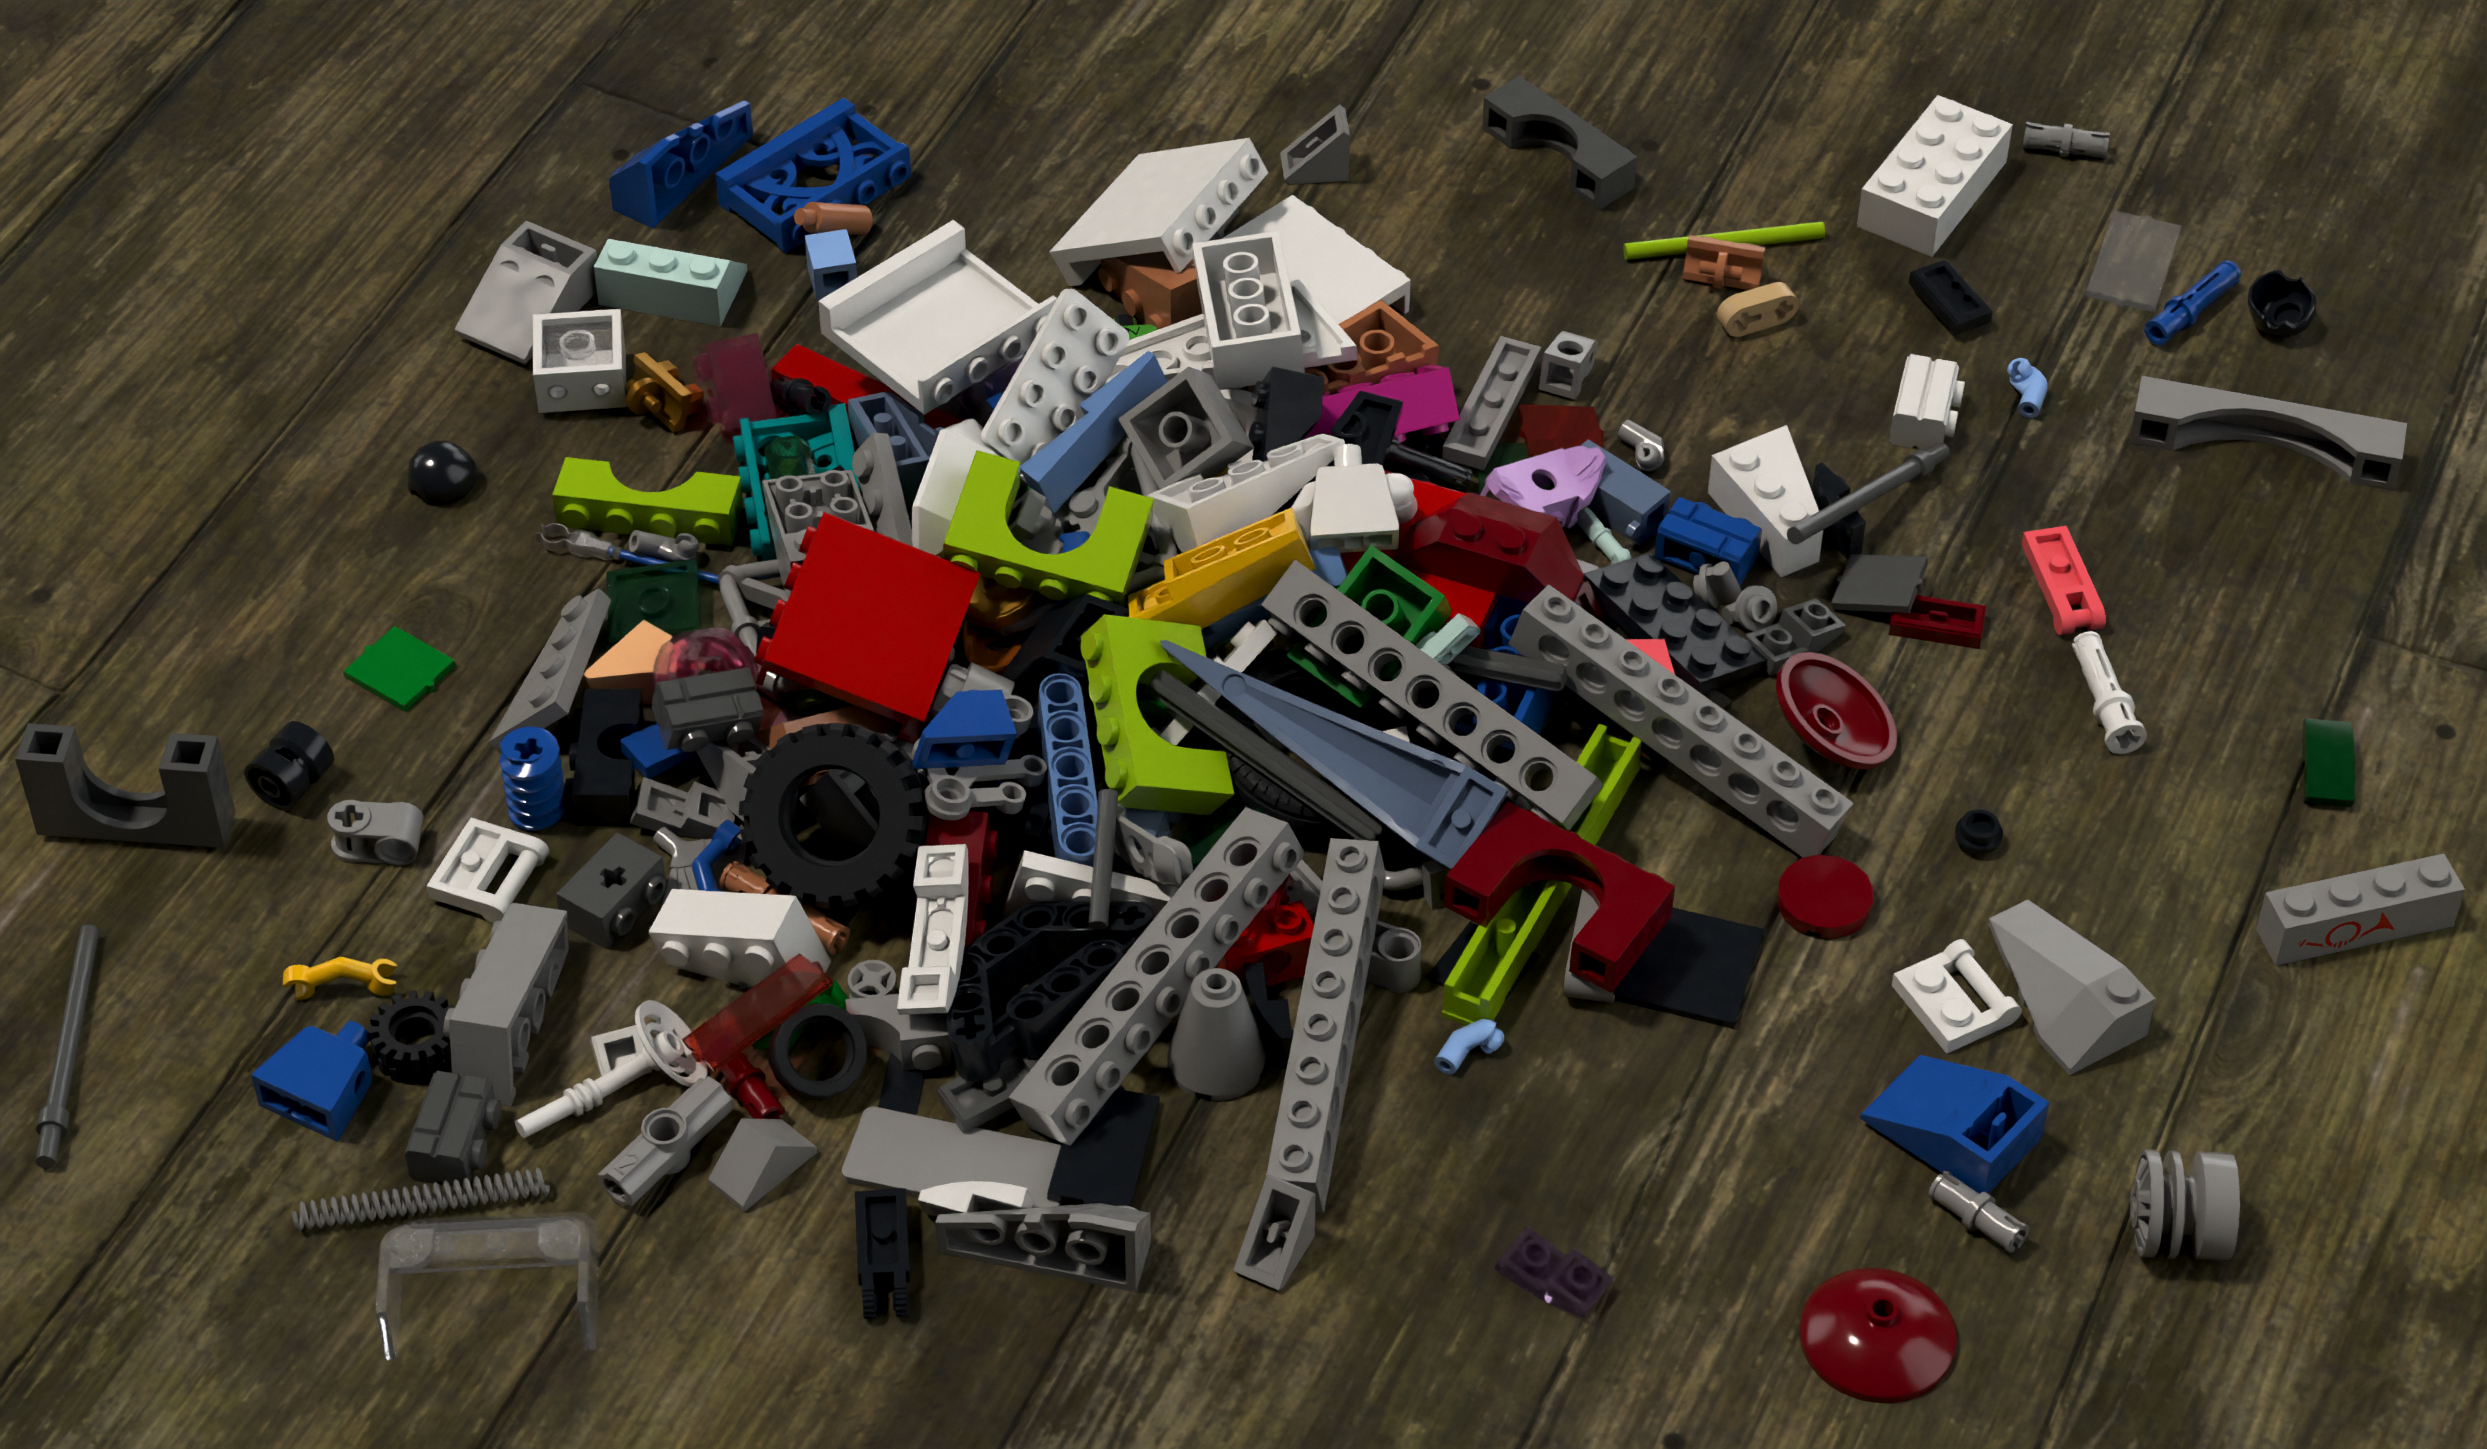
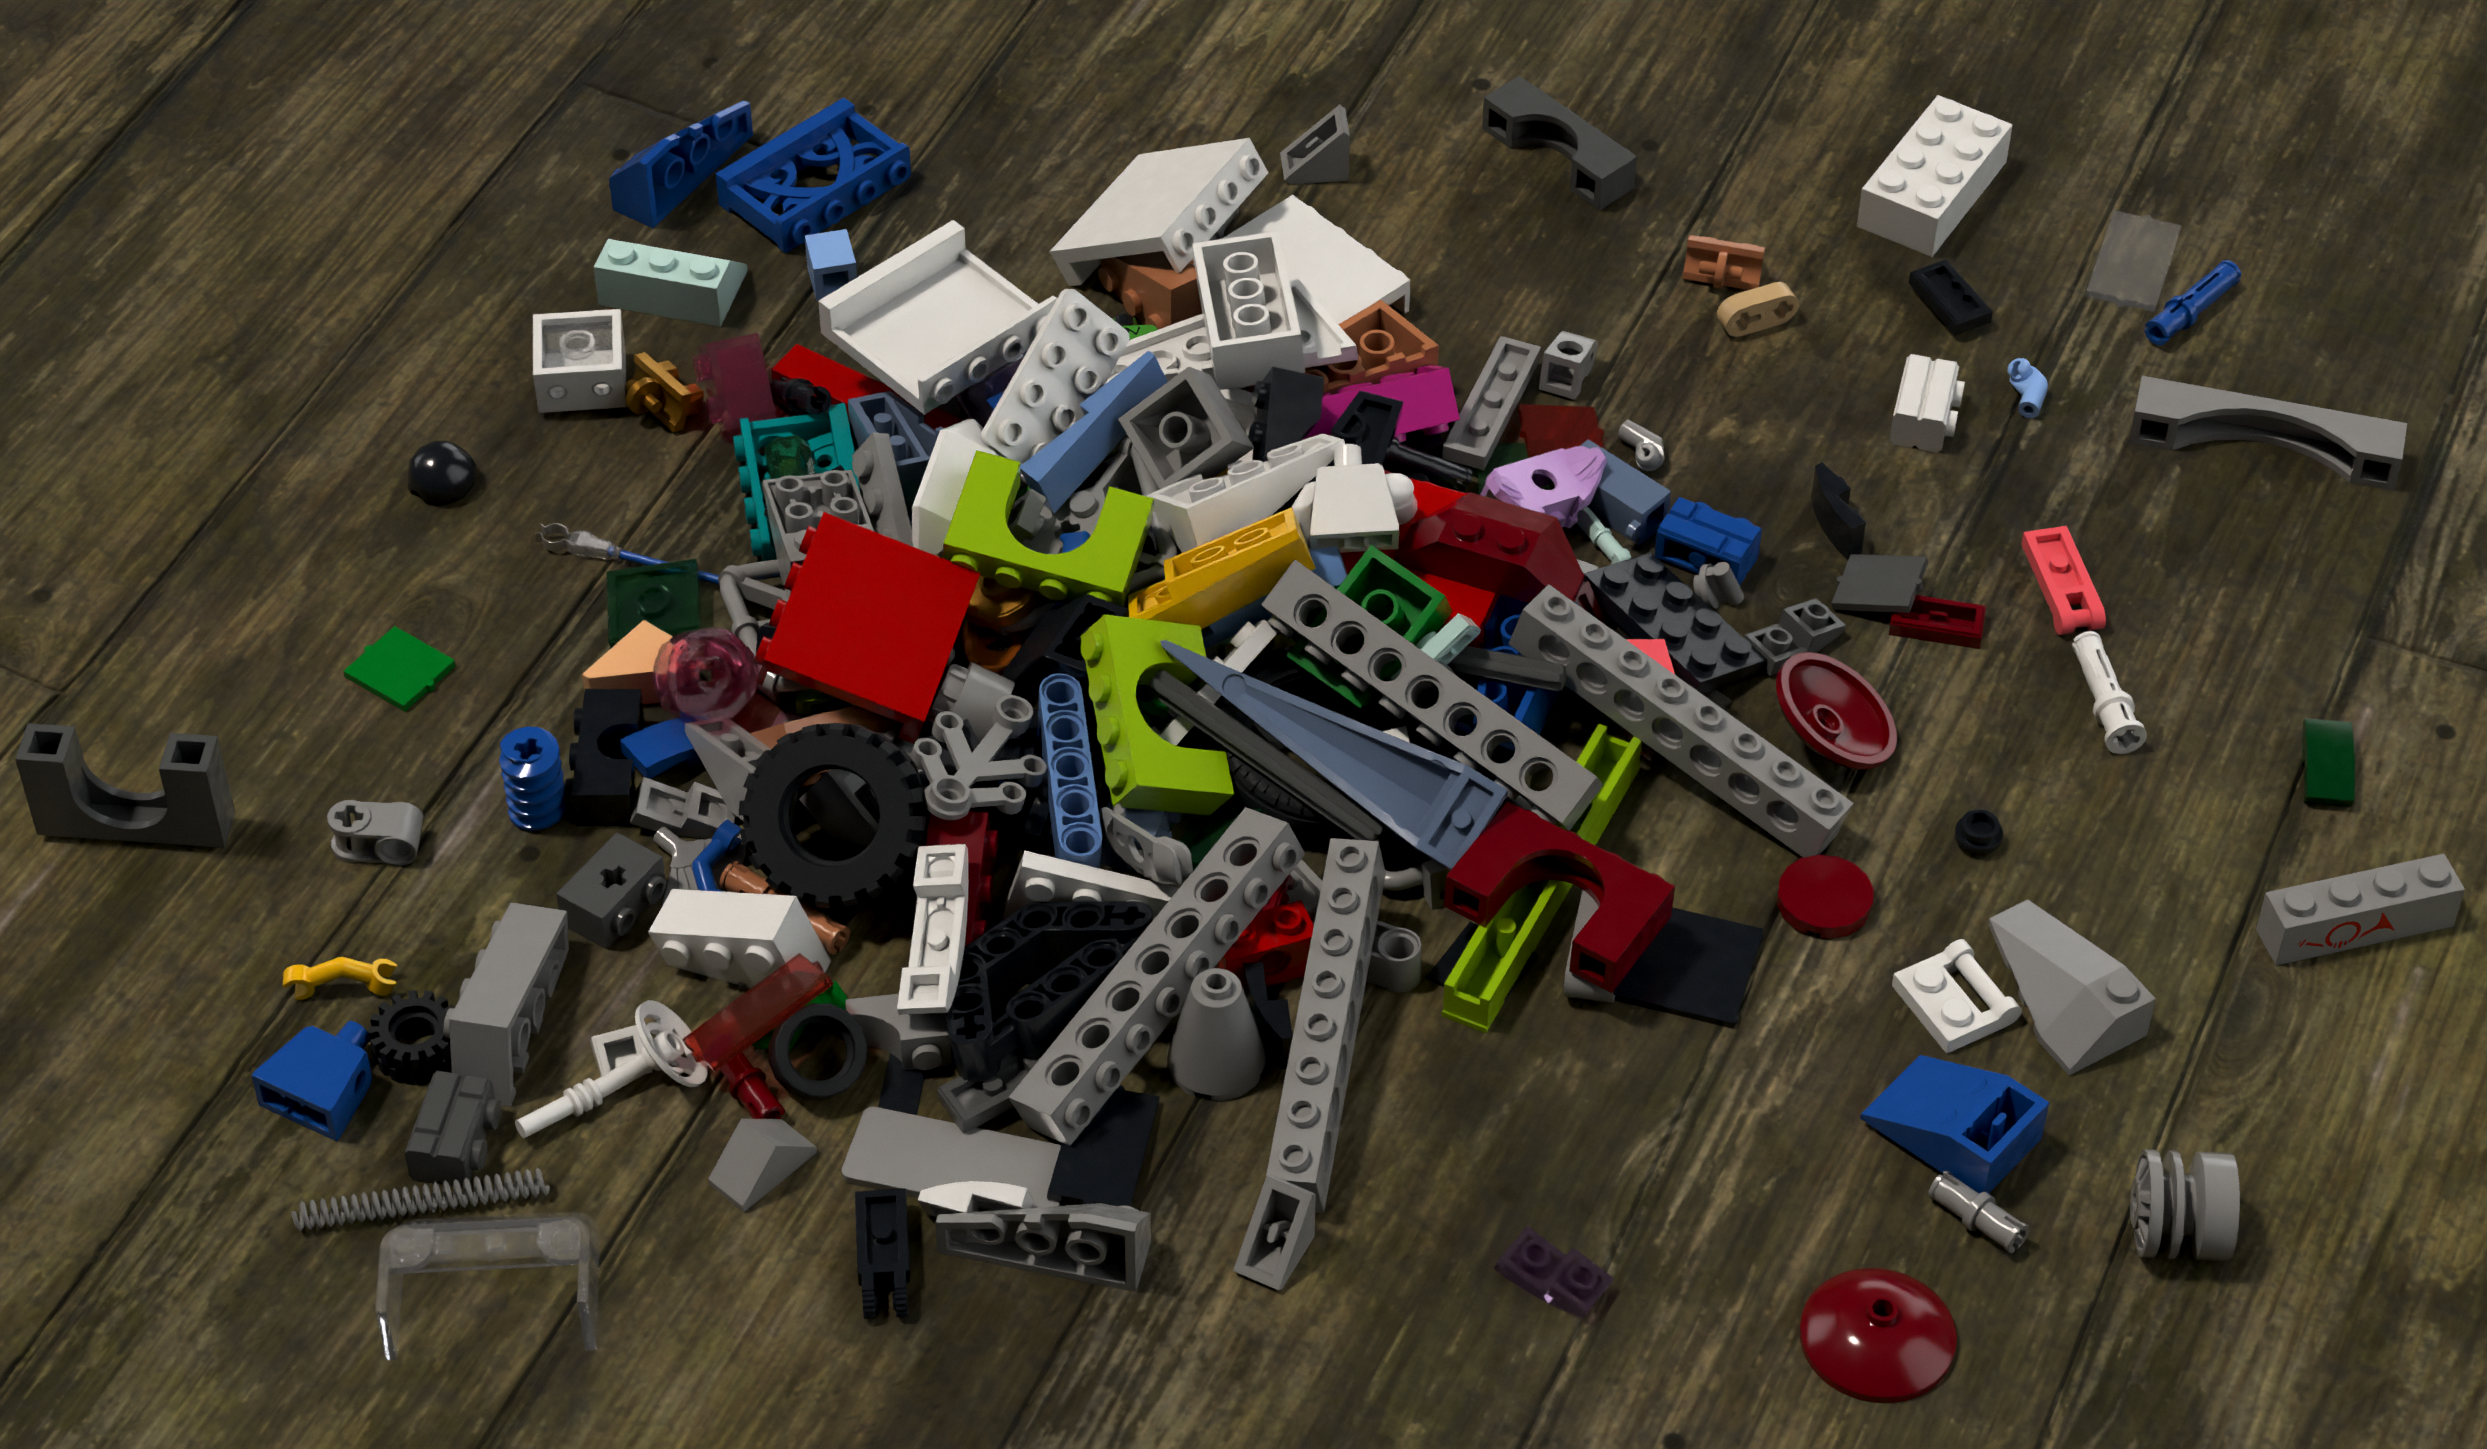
dark grey bar [35,925,100,1169] -> none
black wheel [244,721,335,811] -> none
white plate [427,818,550,924] -> none
light grey slope [454,221,597,364] -> none
light grey wing [489,588,611,752] -> none
lime arch [552,457,744,546] -> none
light grey piece [598,1076,733,1207] -> none
light grey arm [629,530,699,565] -> none
dark grey brick [652,667,764,752] -> none
nougat cylinder [794,202,873,236] -> none
light grey wheel [848,960,898,999] -> none
blue slope [912,689,1017,769] -> none
dark grey bar [1089,789,1118,929] -> none
light blue arm [1434,1019,1504,1075] -> none
lime axle [1623,222,1825,260] -> none
white wedge [1708,425,1823,577] -> none
light grey plate [1722,585,1777,631] -> none
dark grey bar [1787,443,1950,544] -> none
light grey pin [2022,121,2110,159] -> none
black hair [2248,270,2317,337] -> none

